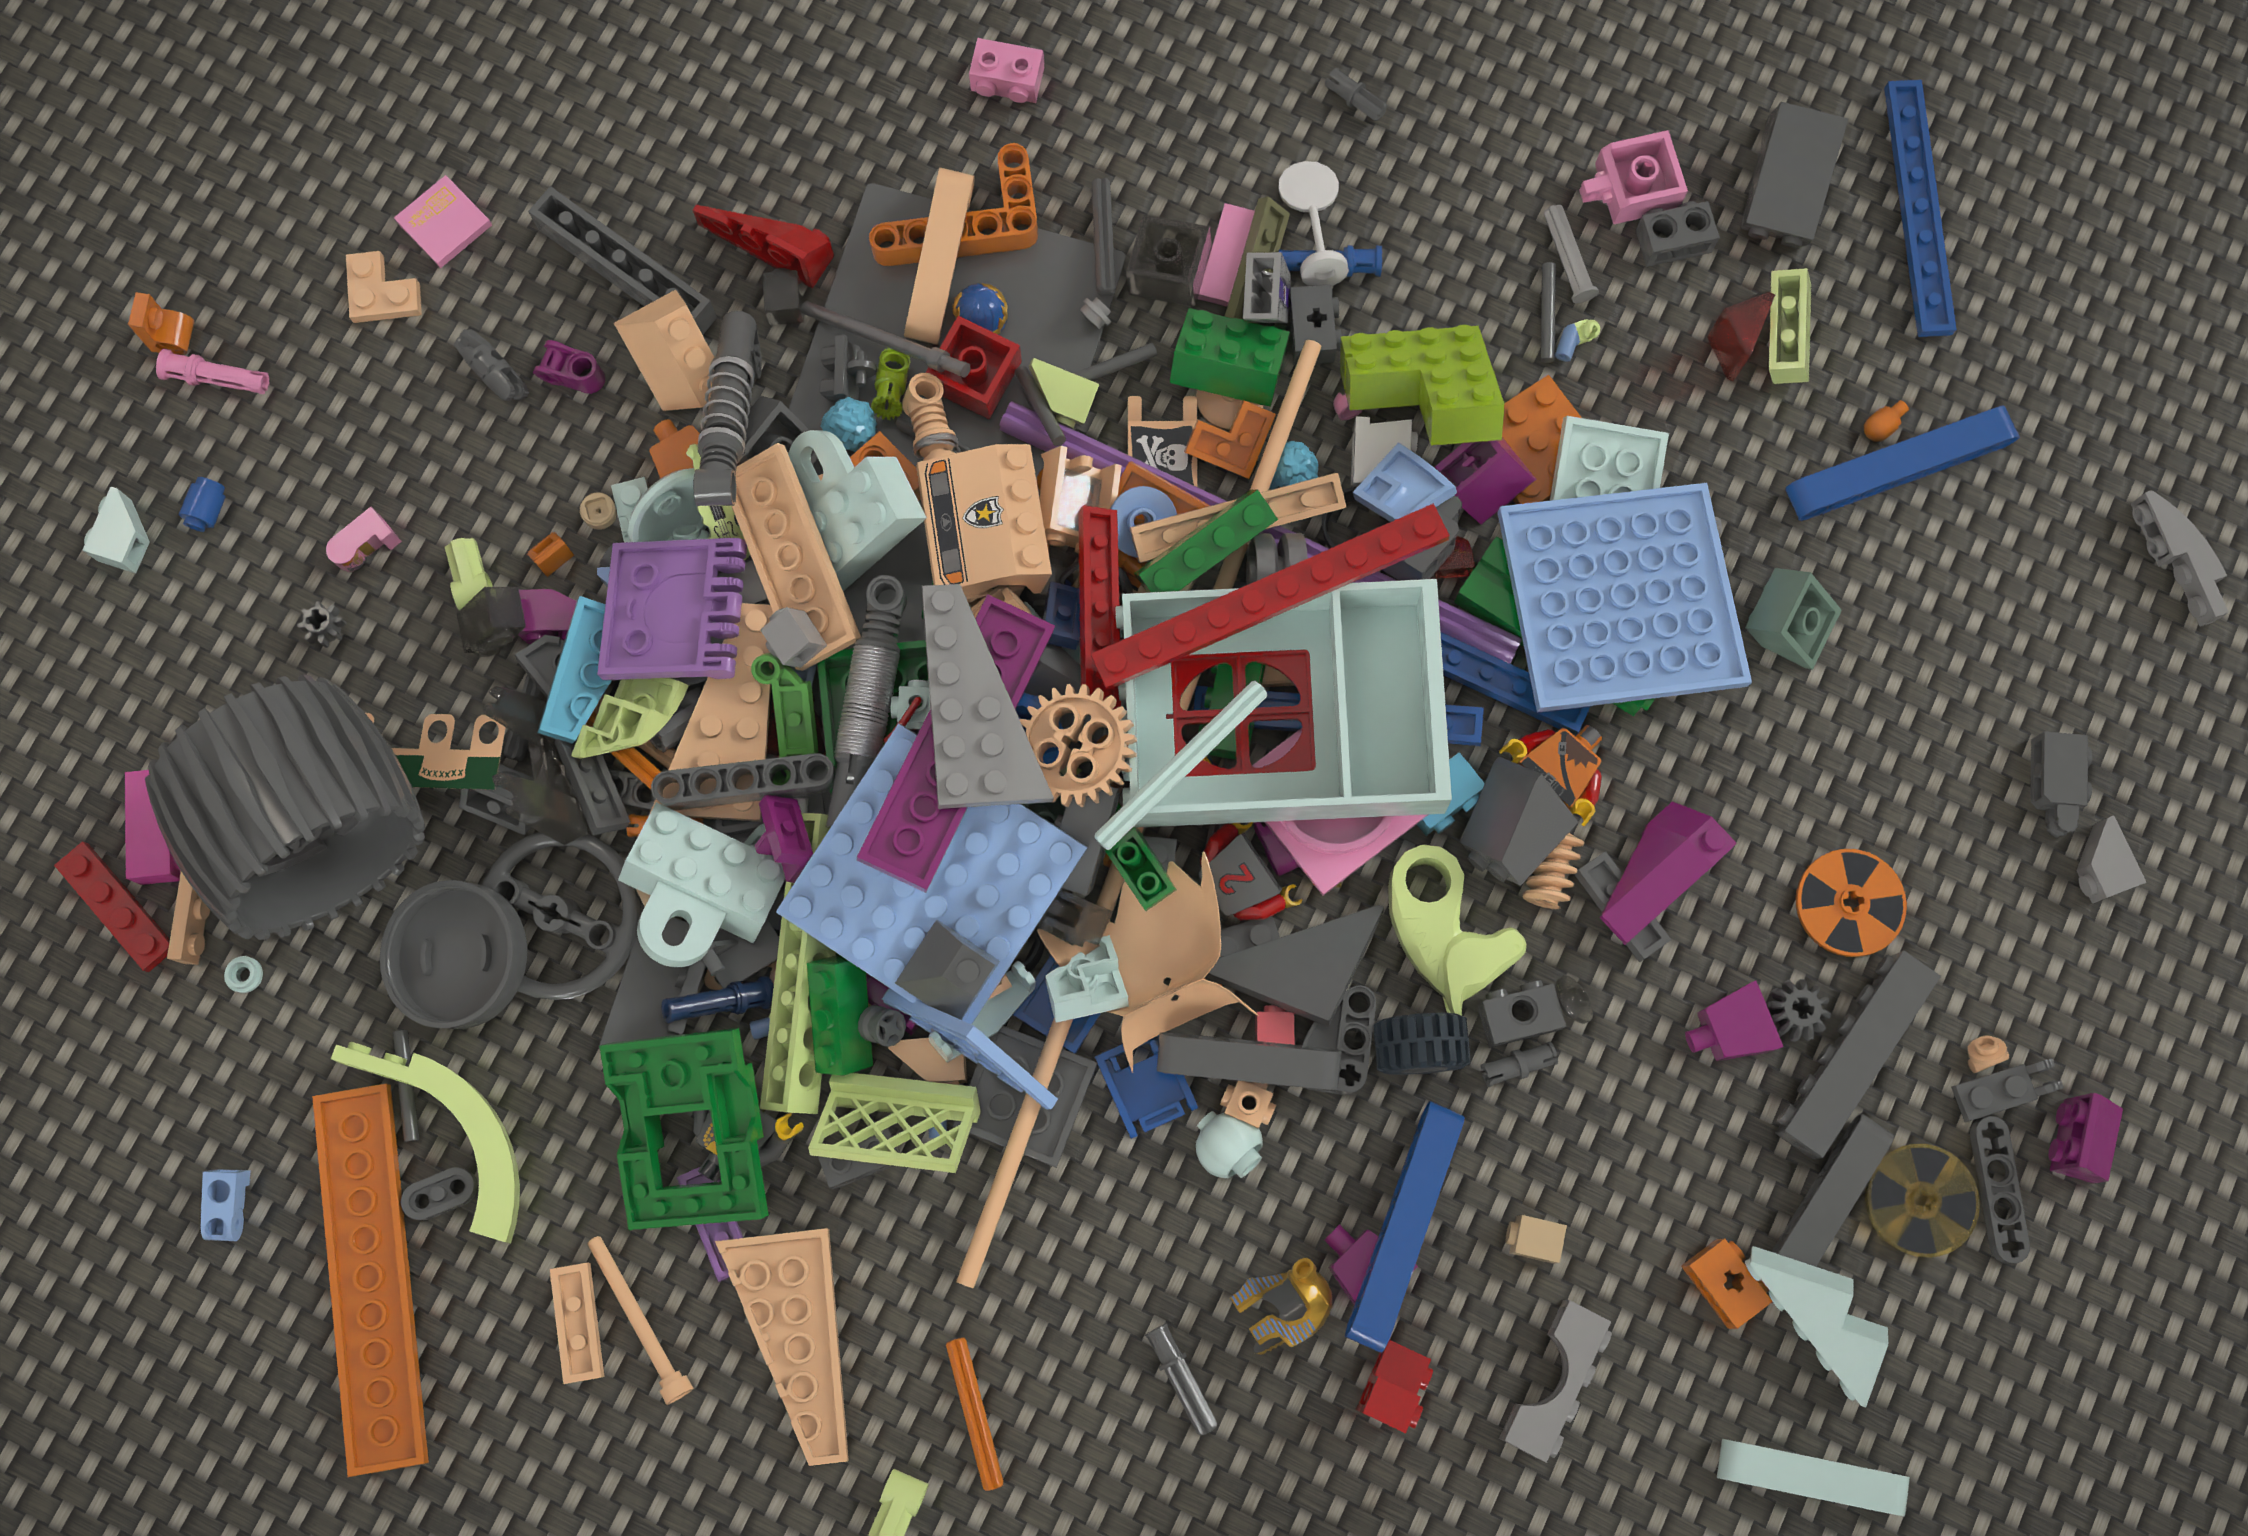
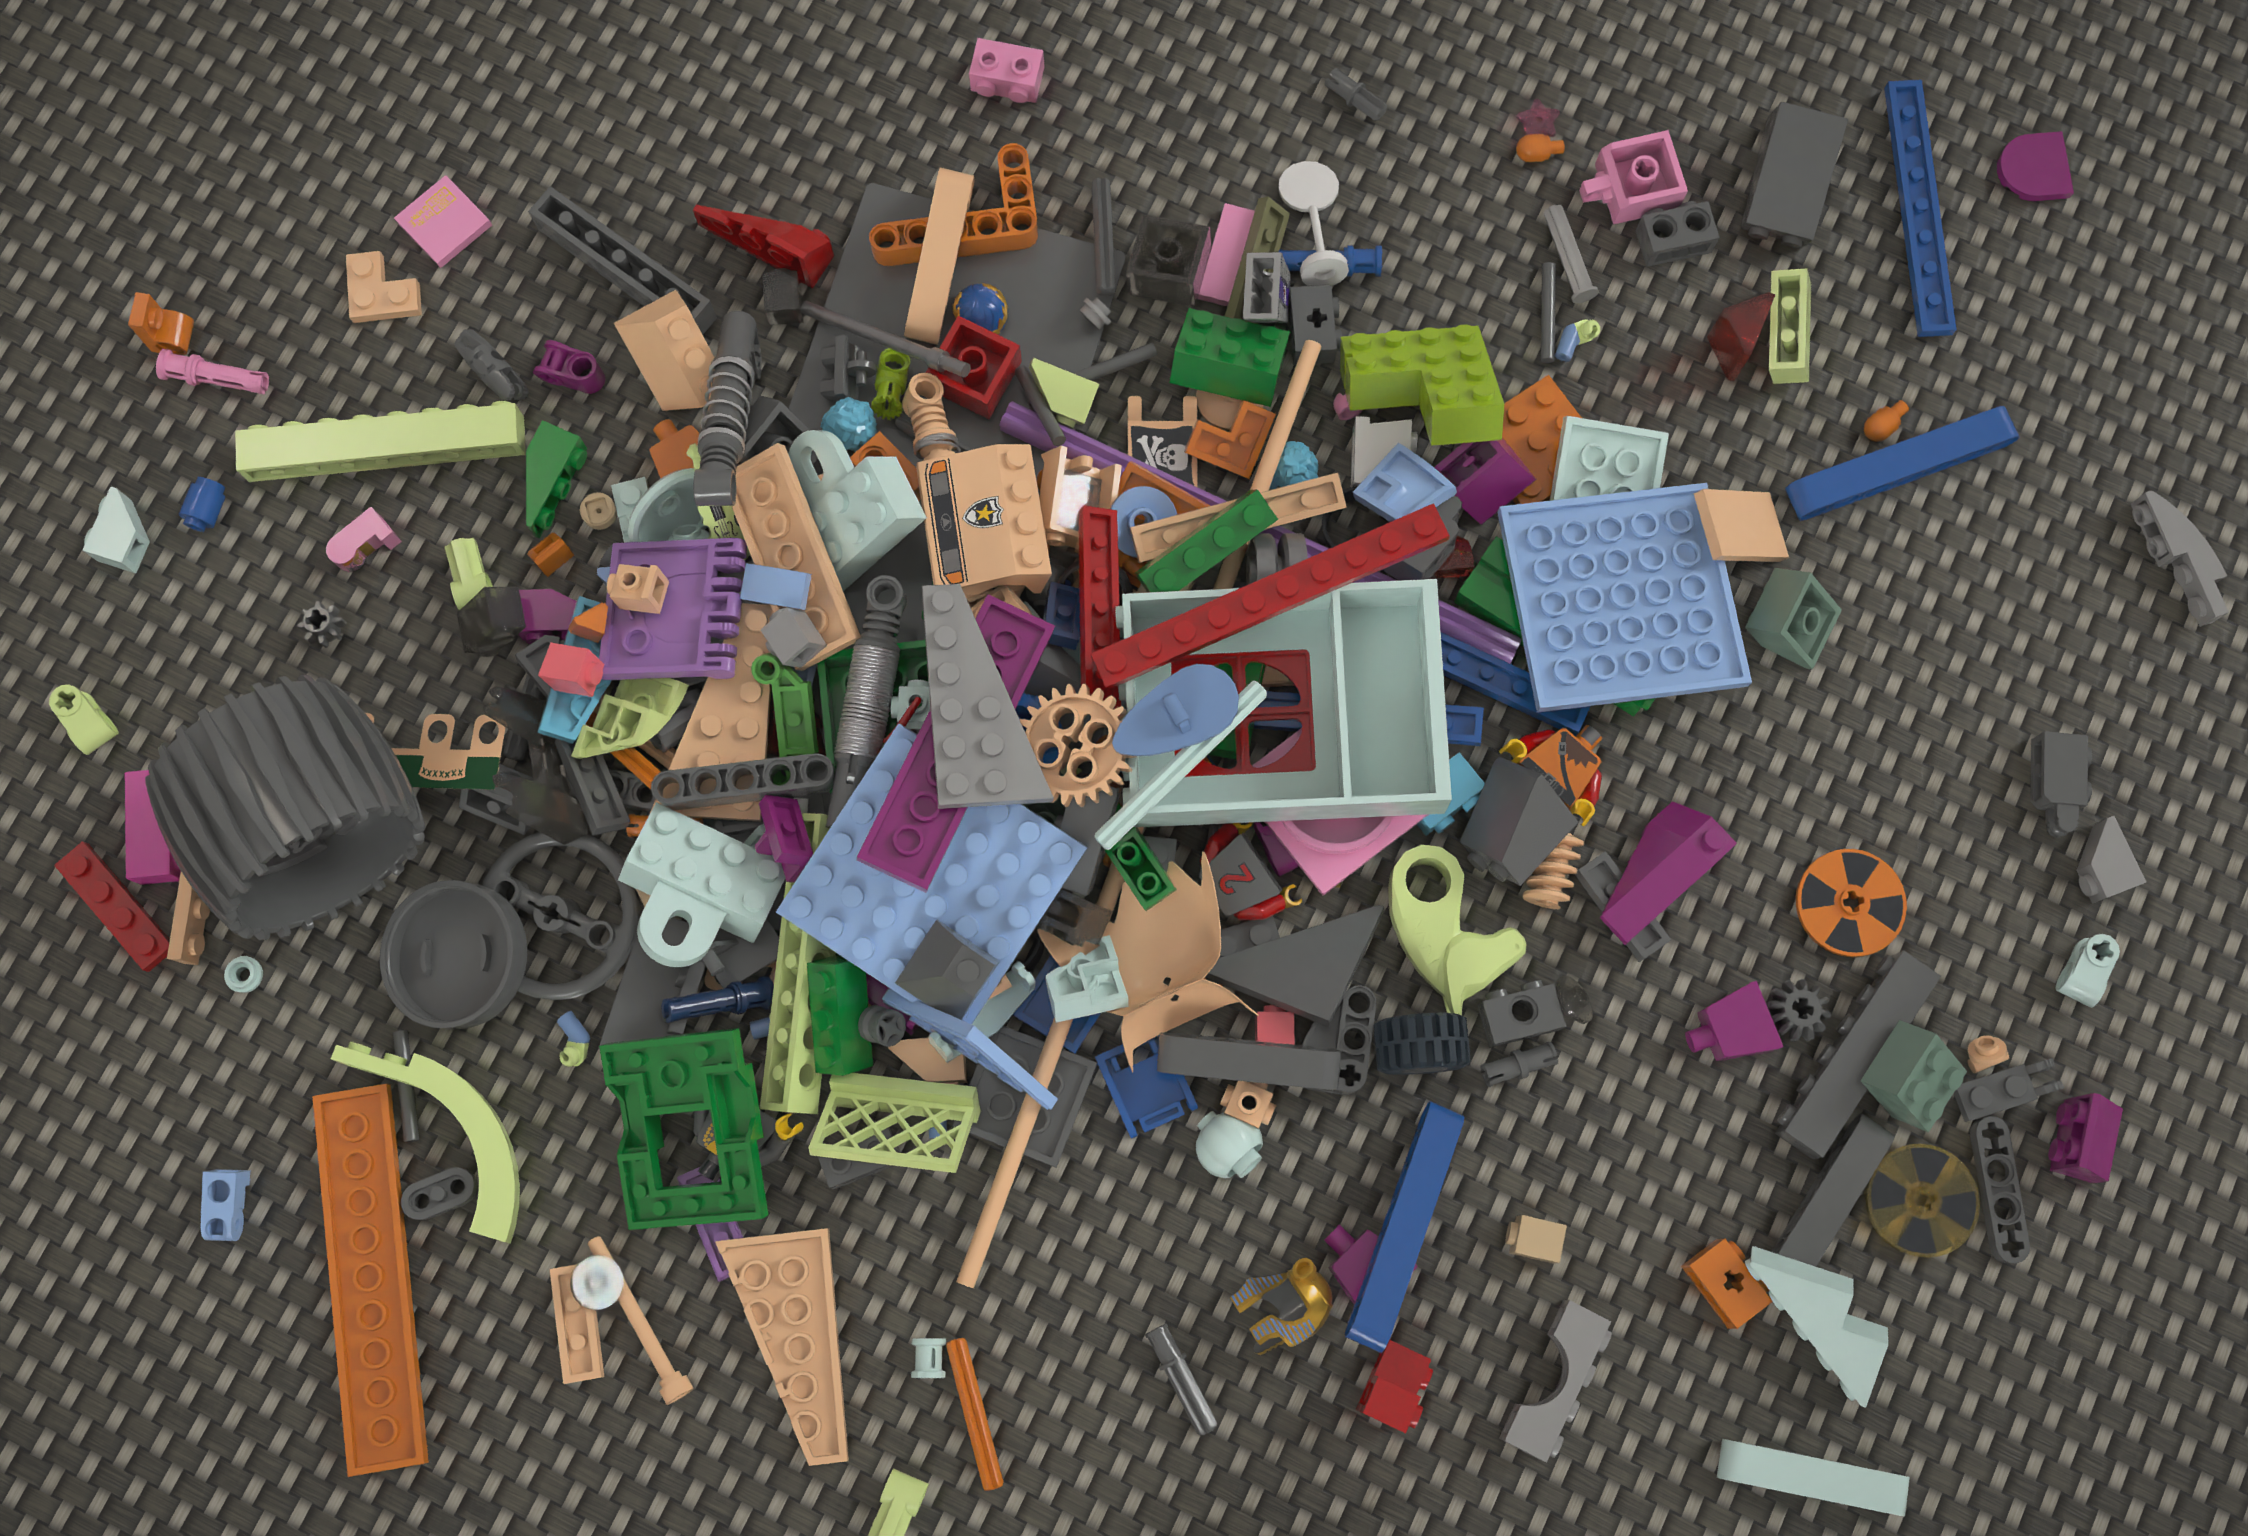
none -> yellowish green piece [49,685,119,755]
none -> yellowish green brick [235,401,526,482]
none -> green slope [526,420,587,539]
none -> coral brick [538,642,605,697]
none -> arm [557,1011,590,1067]
none -> orange slope [568,602,608,643]
none -> clear smoke piece [570,1255,624,1310]
none -> light nougat brick [607,564,669,614]
none -> light blue slope [740,563,812,610]
none -> light aqua bush [911,1338,946,1378]
none -> medium blue shield [1112,664,1239,756]
none -> clear pink plate [1516,99,1560,137]
none -> orange cylinder [1516,134,1565,162]
none -> light nougat tile [1694,489,1789,562]
none -> sand green brick [1861,1020,1967,1133]
none -> magenta tile [1997,131,2074,201]
none -> light aqua piece [2055,934,2120,1008]

